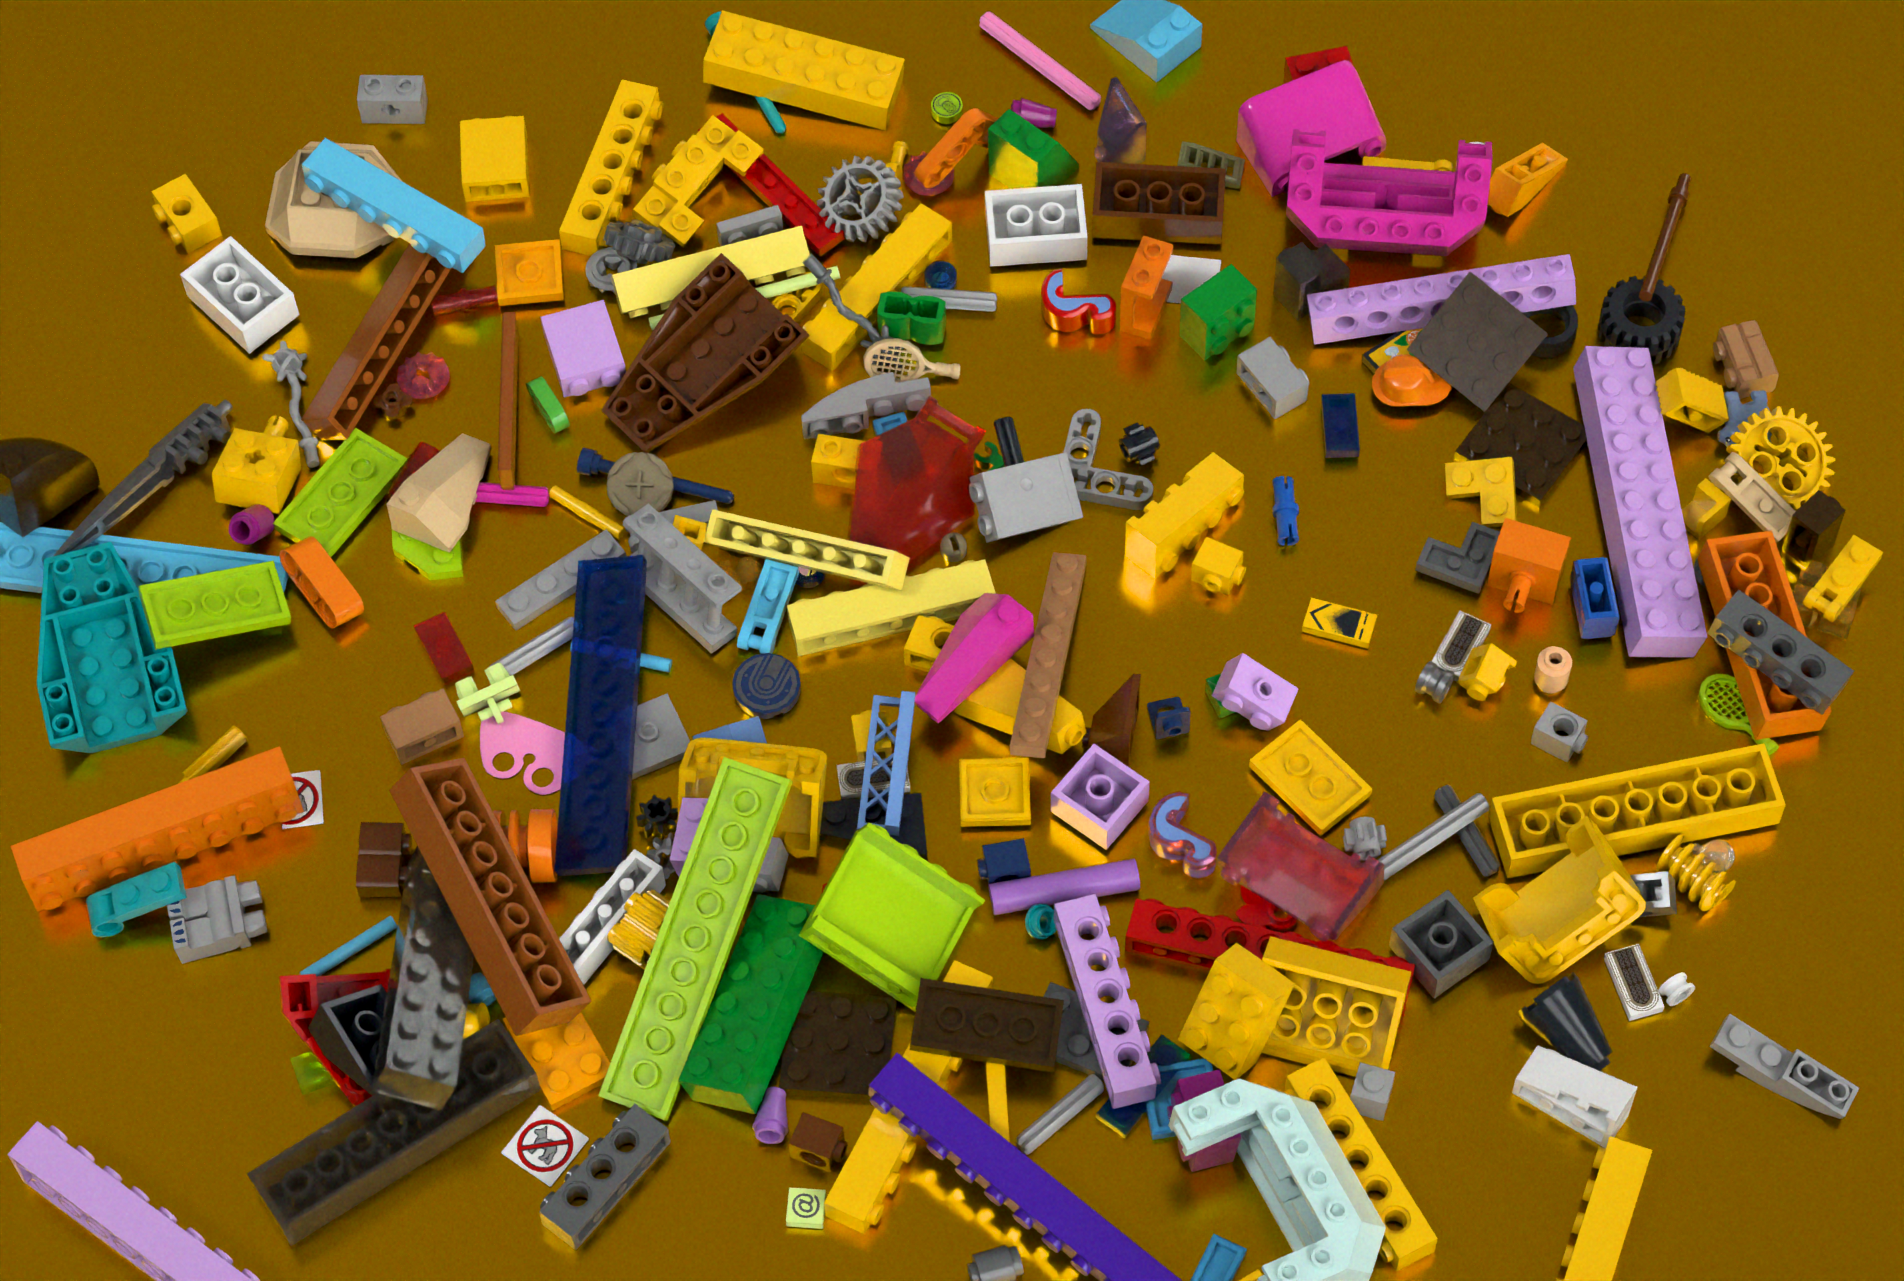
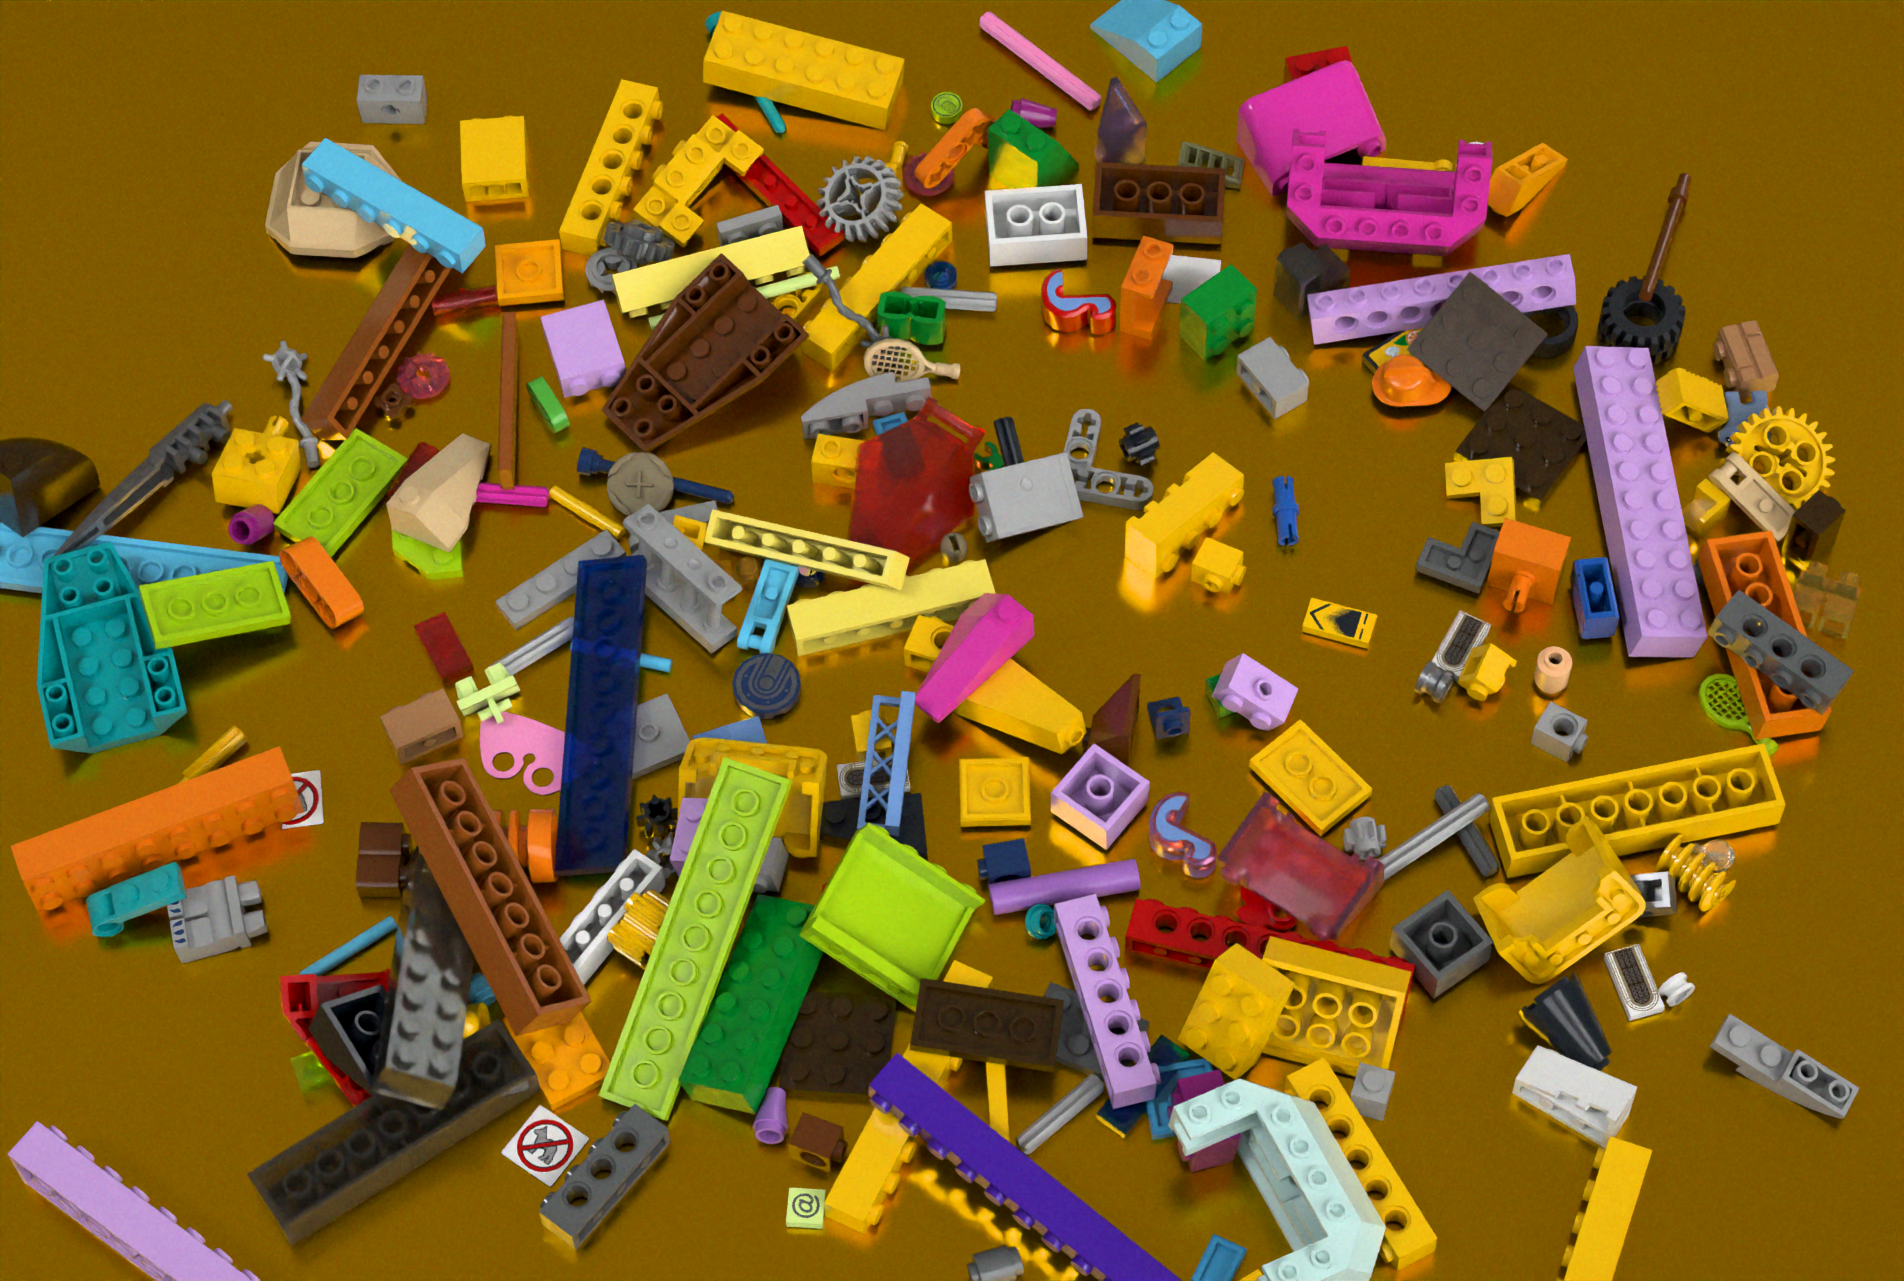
yellow brick [151,174,222,254] -> none
white brick [180,236,299,354] -> none
medium nougat plate [1010,552,1087,758] -> none
clear blue plate [1321,393,1360,458] -> none
yellow plate [1802,535,1883,622] -> none

